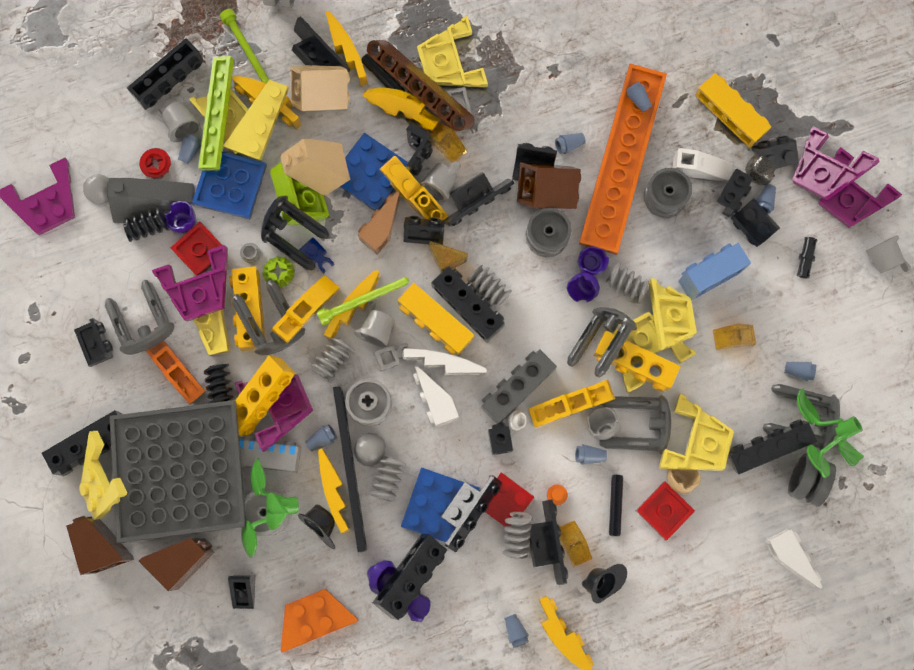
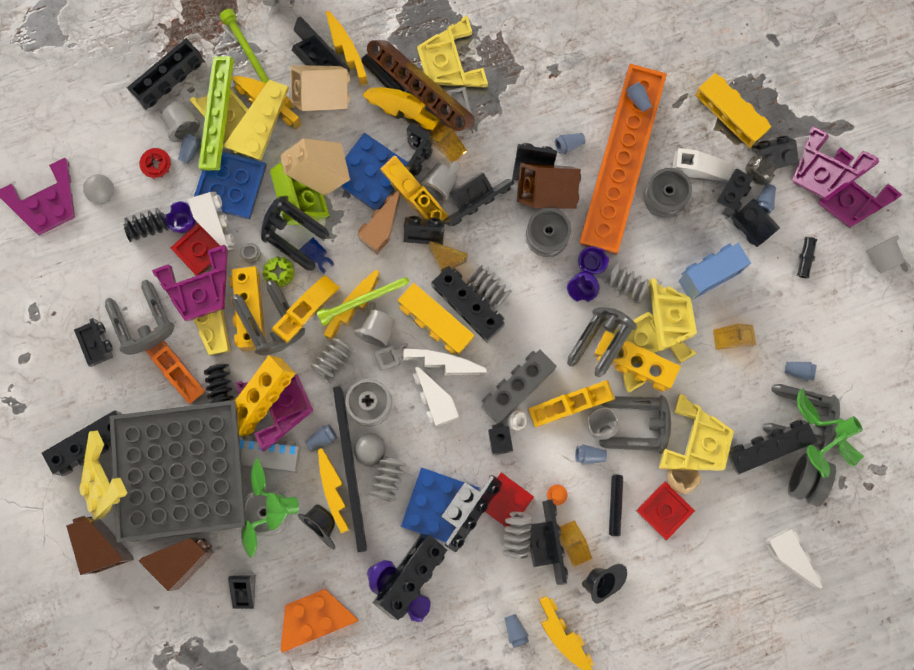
dark grey wedge [108,178,194,223] -> none
none -> white slope [188,192,235,251]

